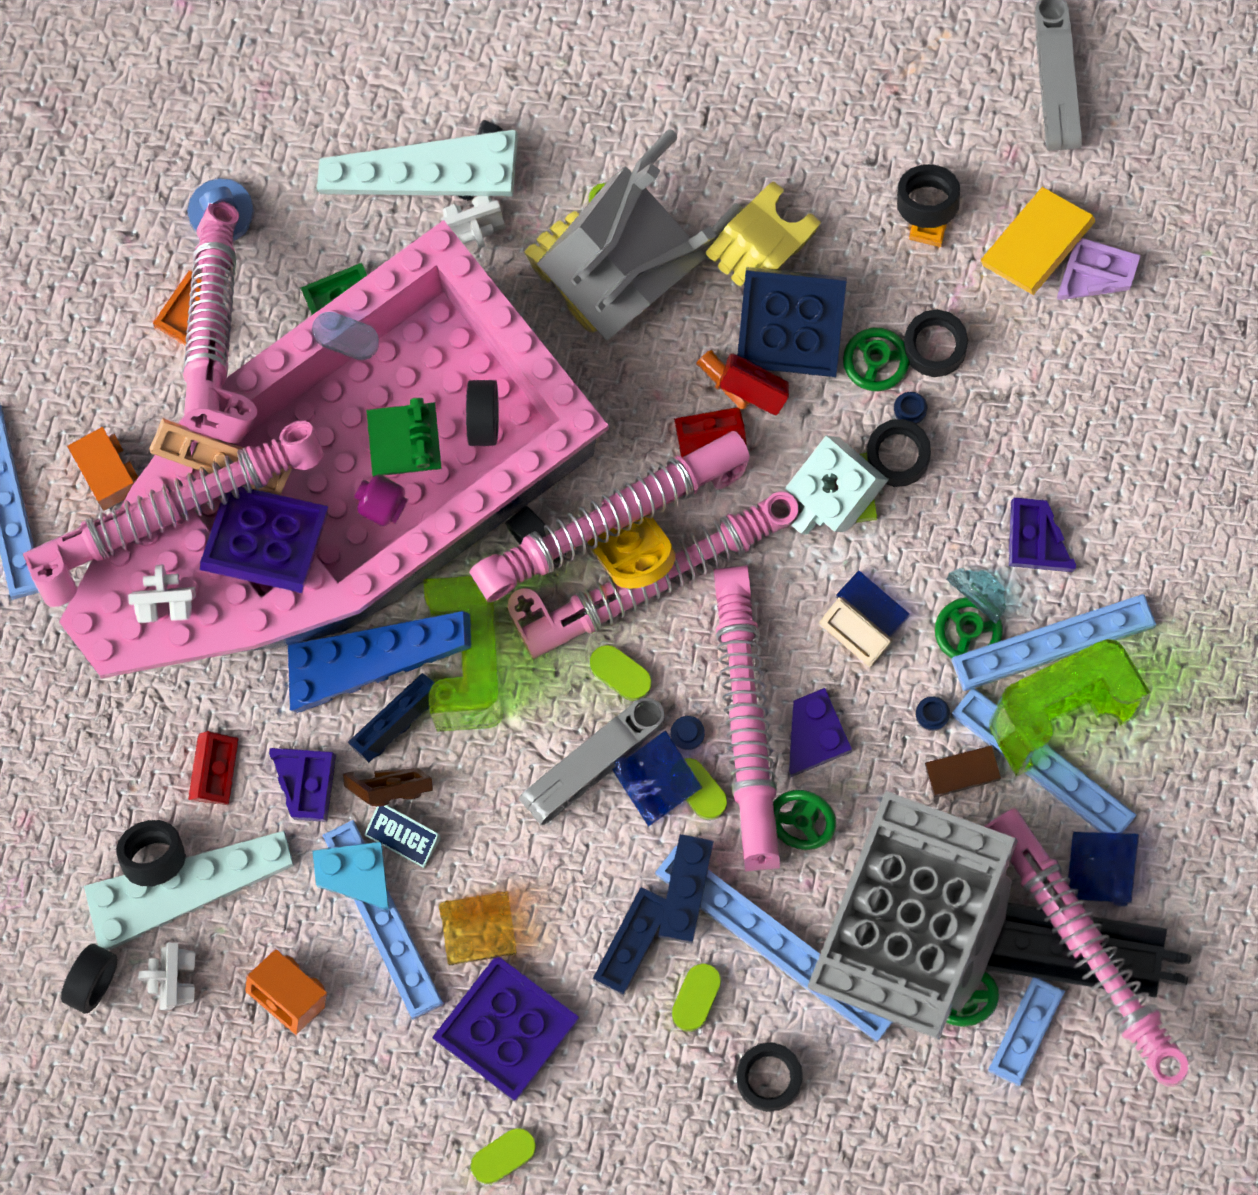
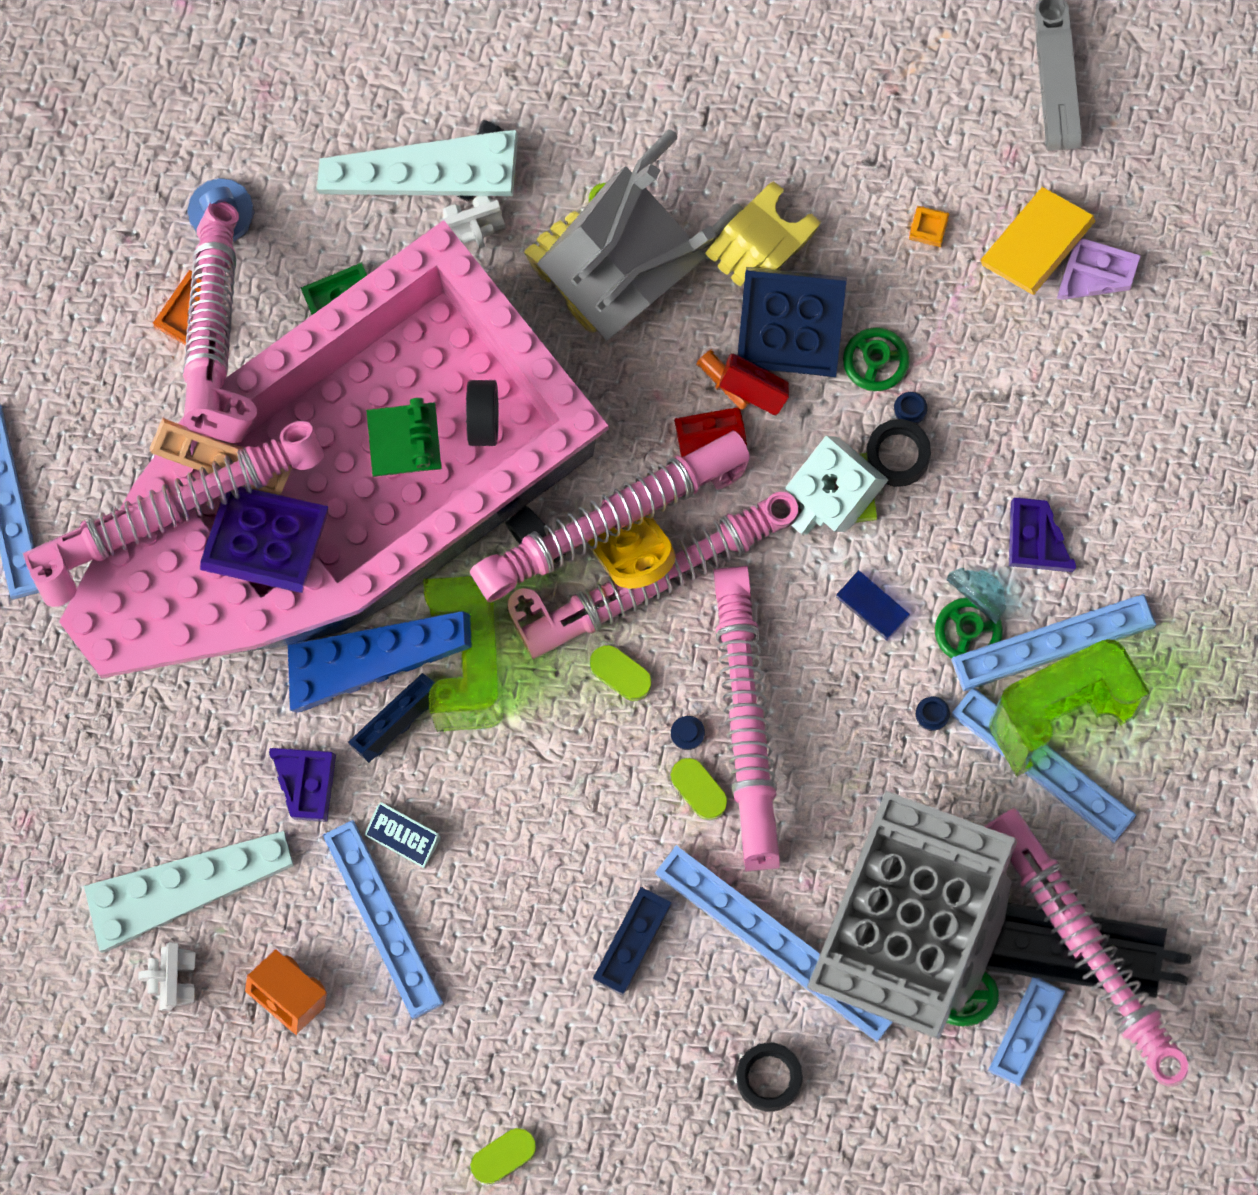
black tyre [61,944,118,1014] -> none
orange brick [67,426,139,511] -> none
black tyre [116,820,186,886] -> none
white hips [128,565,196,623] -> none
red slope [188,731,239,805] -> none
clear light blue tile [312,312,379,360] -> none
medium azure wing [312,842,389,910] -> none
reddish brown wing [343,768,433,807] -> none
magenta head [354,474,408,526] -> none
dark purple plate [432,955,580,1102] -> none
clear yellow hinge [439,891,517,966] -> none
light grey piece [519,698,665,826] -> none
clear blue hinge [612,731,703,827] -> none
dark blue plate [658,834,714,944] -> none
lime tile [672,963,721,1032] -> none
green piece [773,790,836,850] -> none
dark purple wing [789,688,852,777] -> none
tile [819,597,893,667] -> none
black tyre [897,164,960,228] -> none
black tyre [904,309,968,377] -> none
reddish brown tile [925,745,1001,798] -> none
clear blue hinge [1068,832,1139,907] -> none

